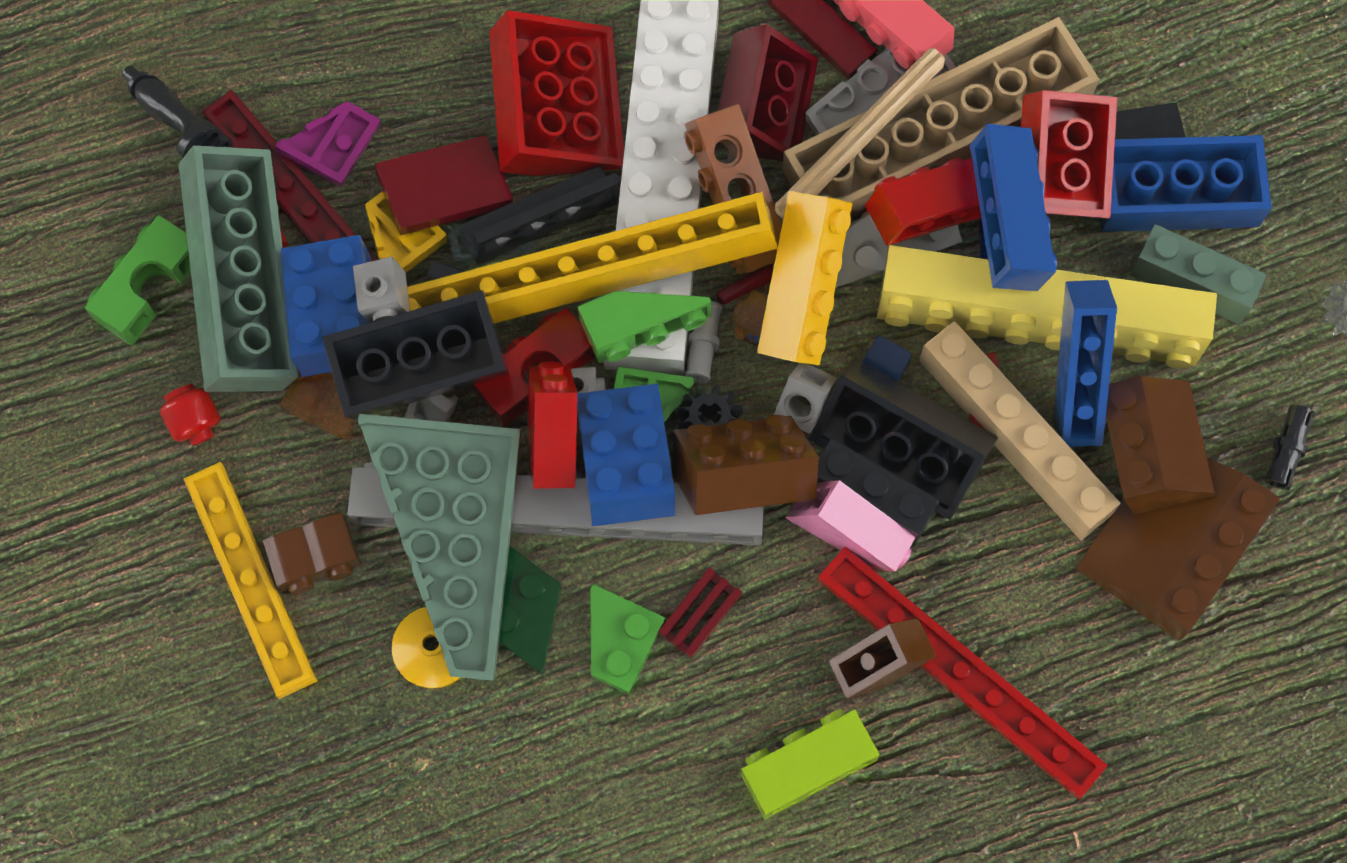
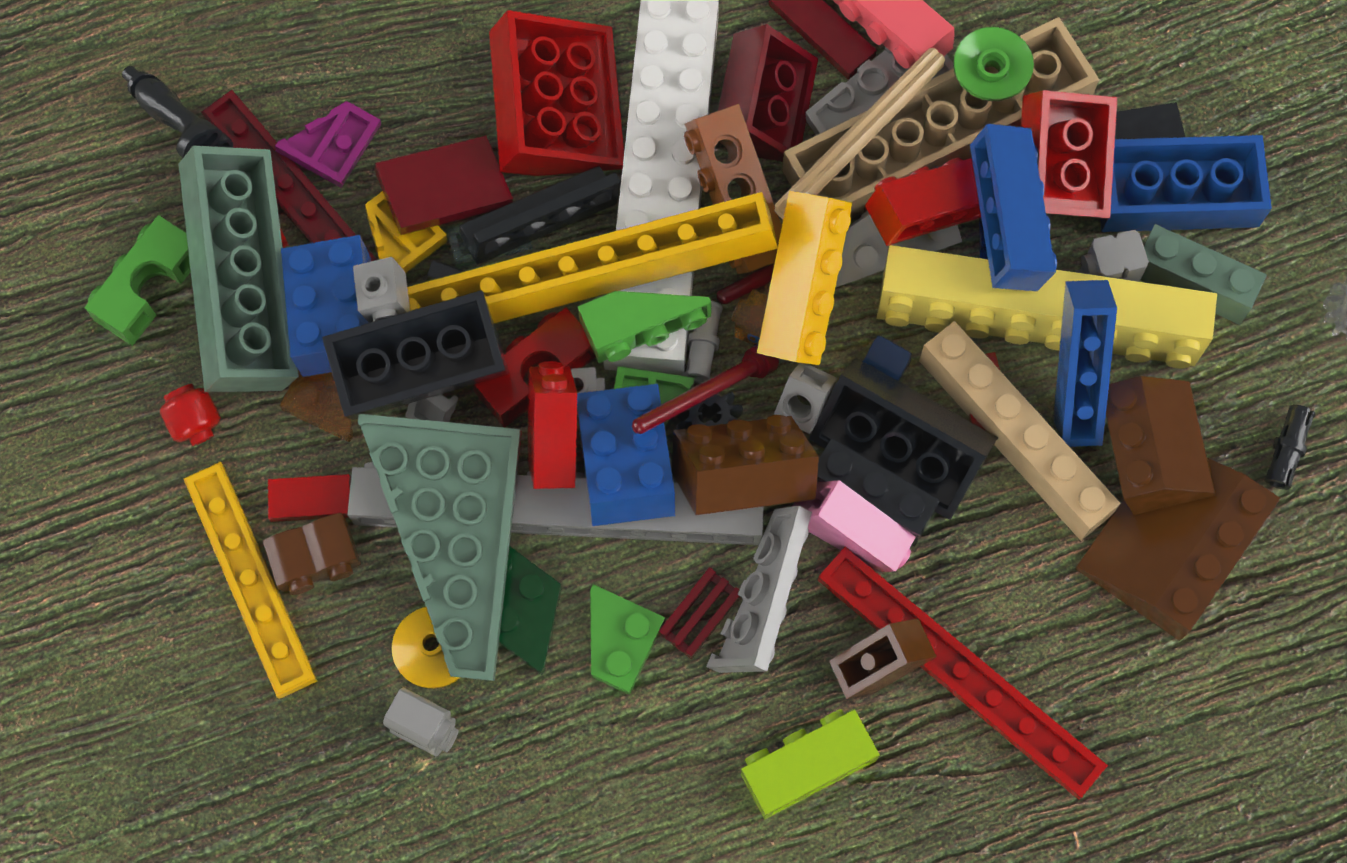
none -> red tile [268,474,351,522]
none -> light grey brick [383,687,459,756]
none -> dark red piece [632,344,779,434]
none -> light grey wing [706,506,812,673]
none -> bright green dish [953,27,1034,101]
none -> light grey brick [1075,230,1149,282]

